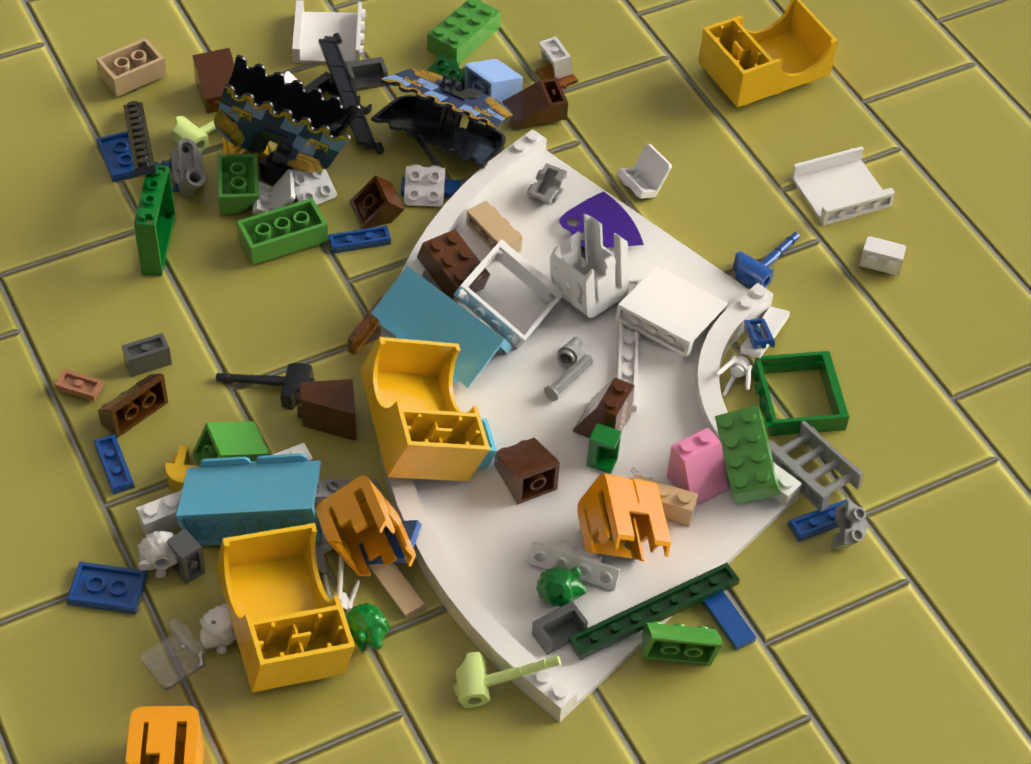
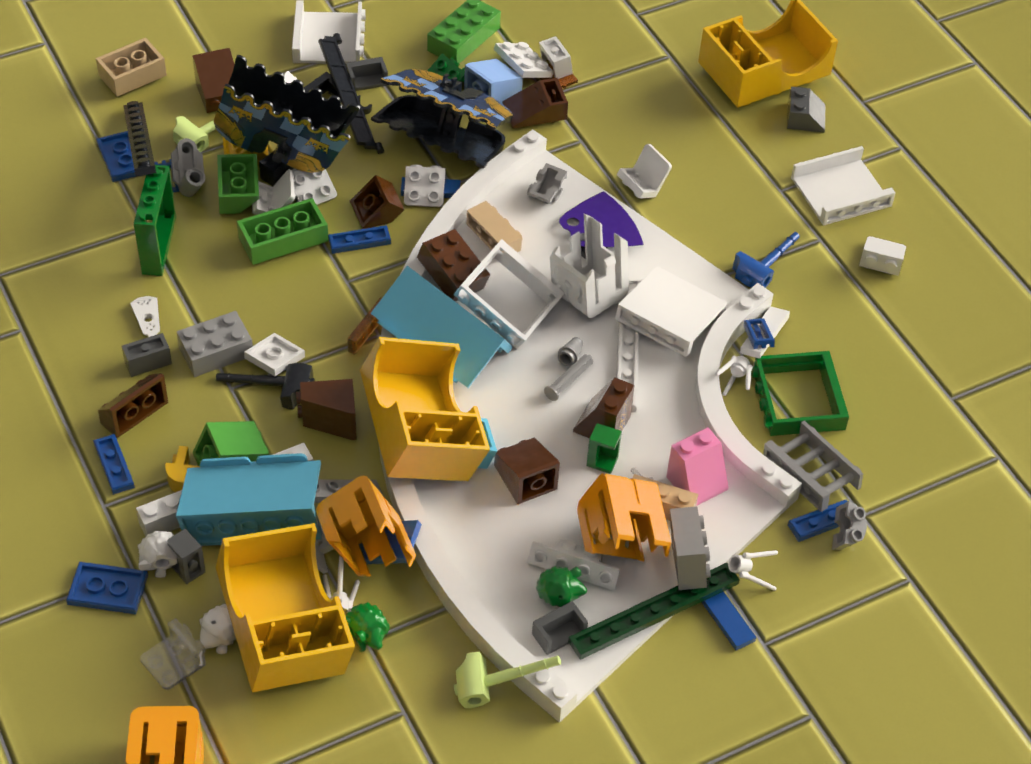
nougat plate [54,369,104,402] -> none
tan tile [368,563,425,619] -> none
bright green slope [642,621,722,665] -> none
bright green brick [715,405,781,505] -> none
none -> white piece [130,296,160,337]
none -> light grey brick [176,311,253,377]
none -> white plate [244,333,305,376]
none -> white plate [493,42,554,78]
none -> light grey brick [670,506,711,590]
none -> white plant [728,550,778,591]
none -> dark grey slope [787,87,825,133]

